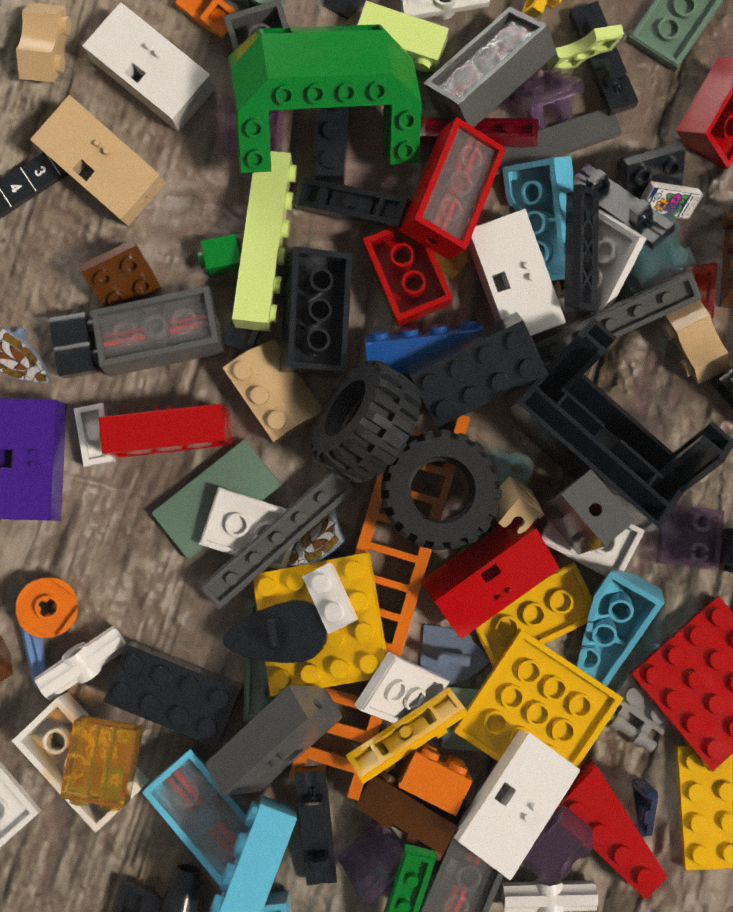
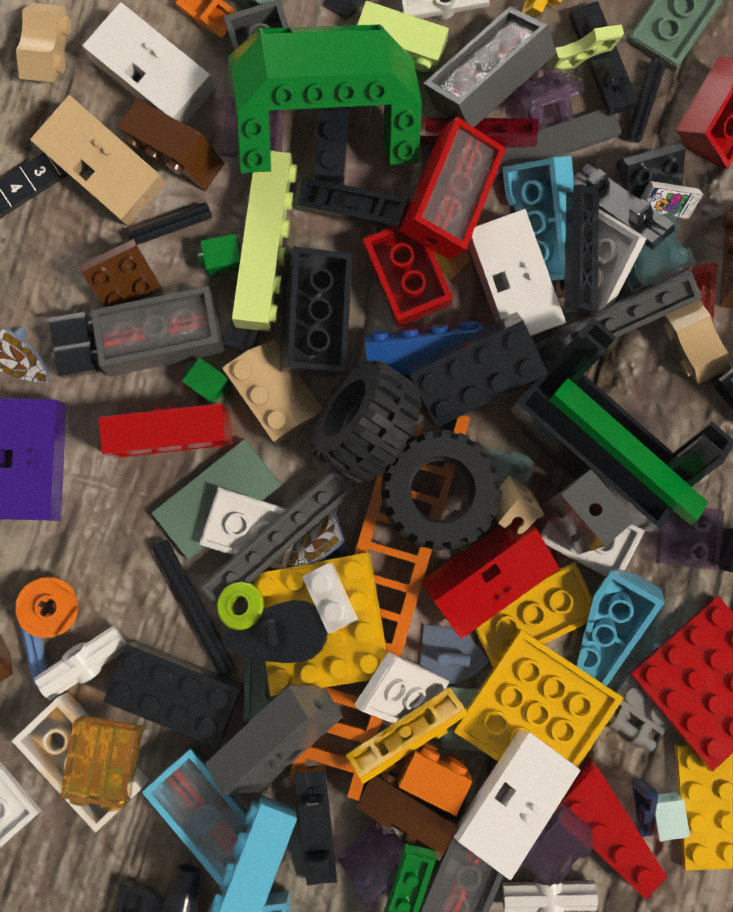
white plate [74,403,116,467] -> none
none -> reddish brown wedge [117,98,225,191]
none -> black axle [127,202,212,245]
none -> black axle [153,540,236,676]
none -> green brick [182,357,232,404]
none -> lime piece [217,581,264,630]
none -> green tile [549,378,708,525]
none -> black axle [626,58,666,143]
none -> light aqua panel [652,792,690,841]

